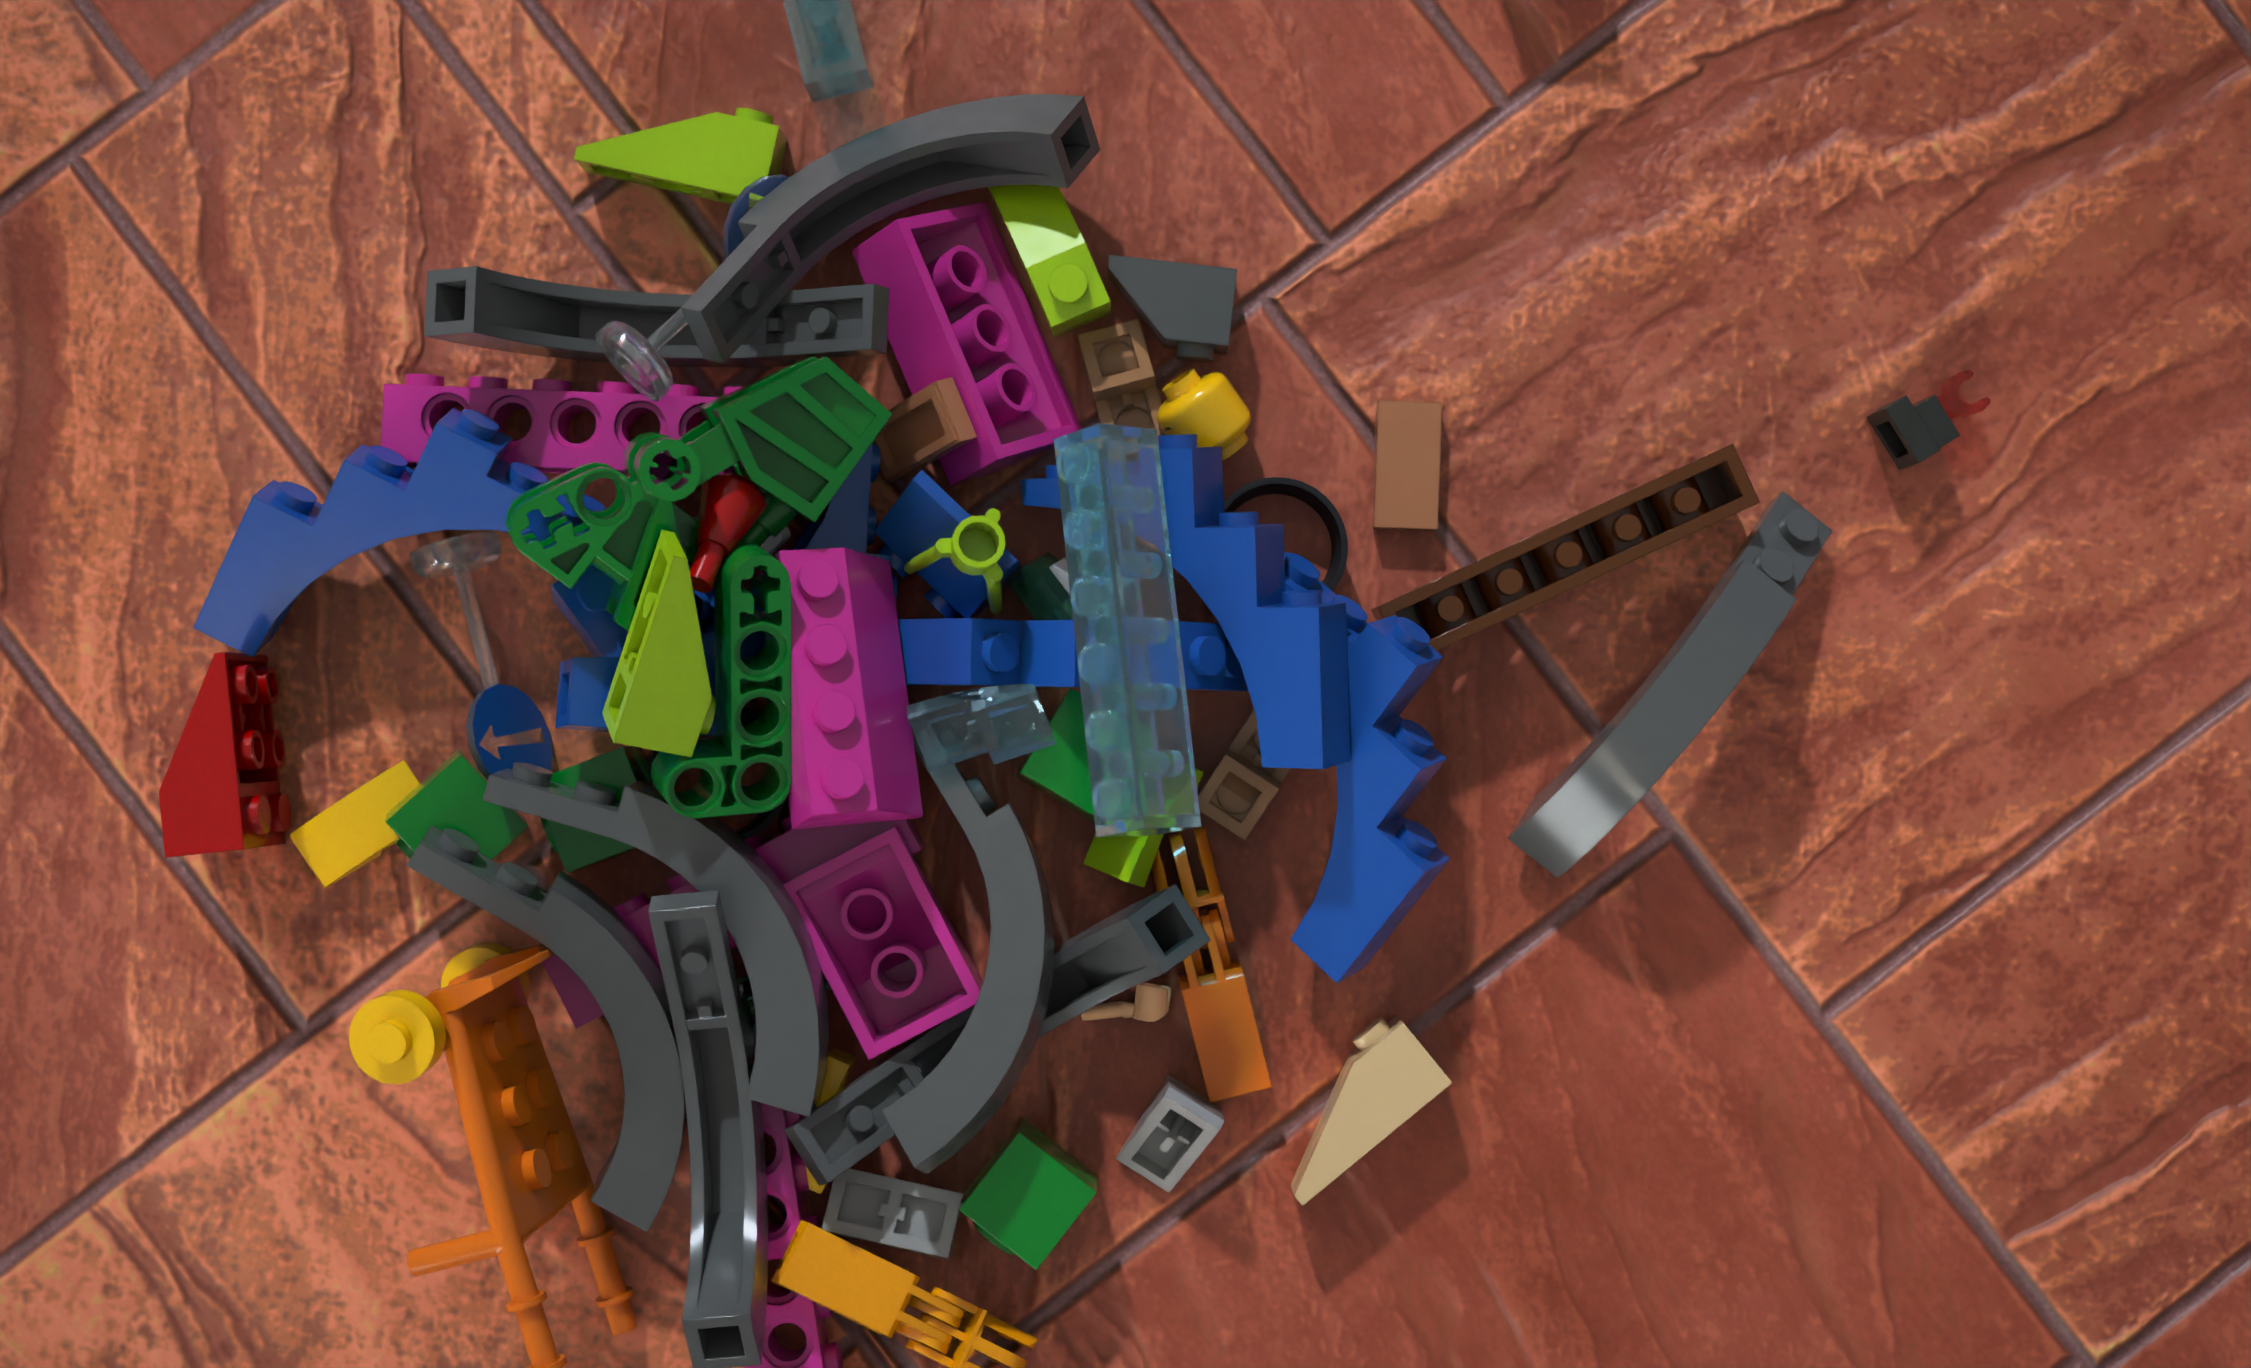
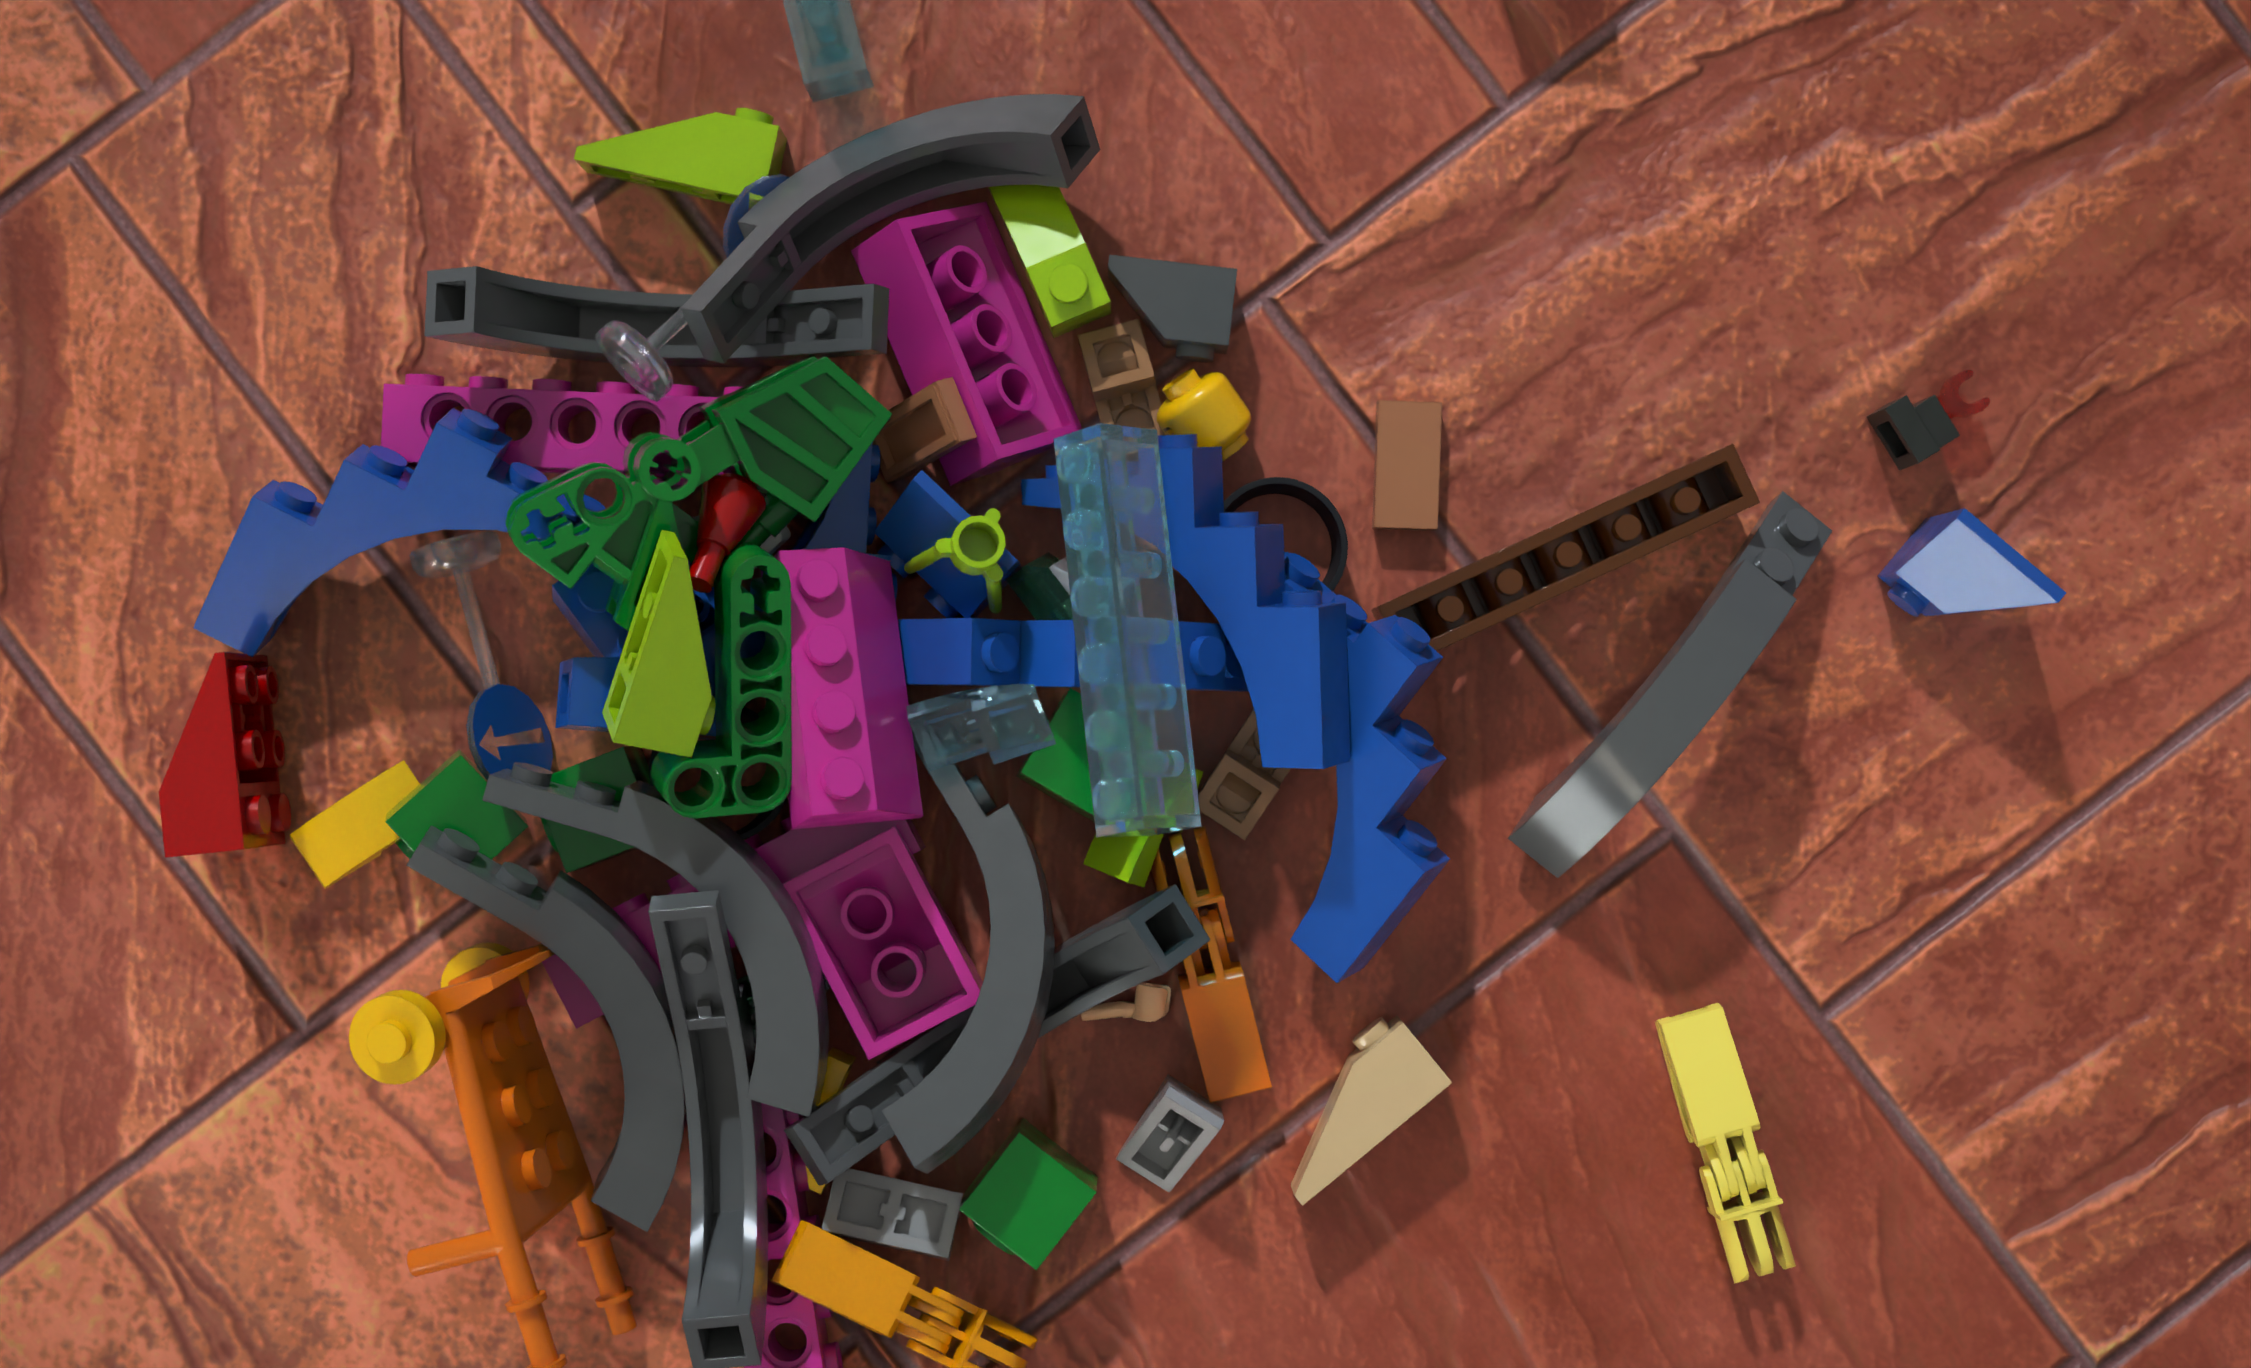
none -> light yellow arm [1655,1003,1796,1284]
none -> slope [1878,508,2066,617]

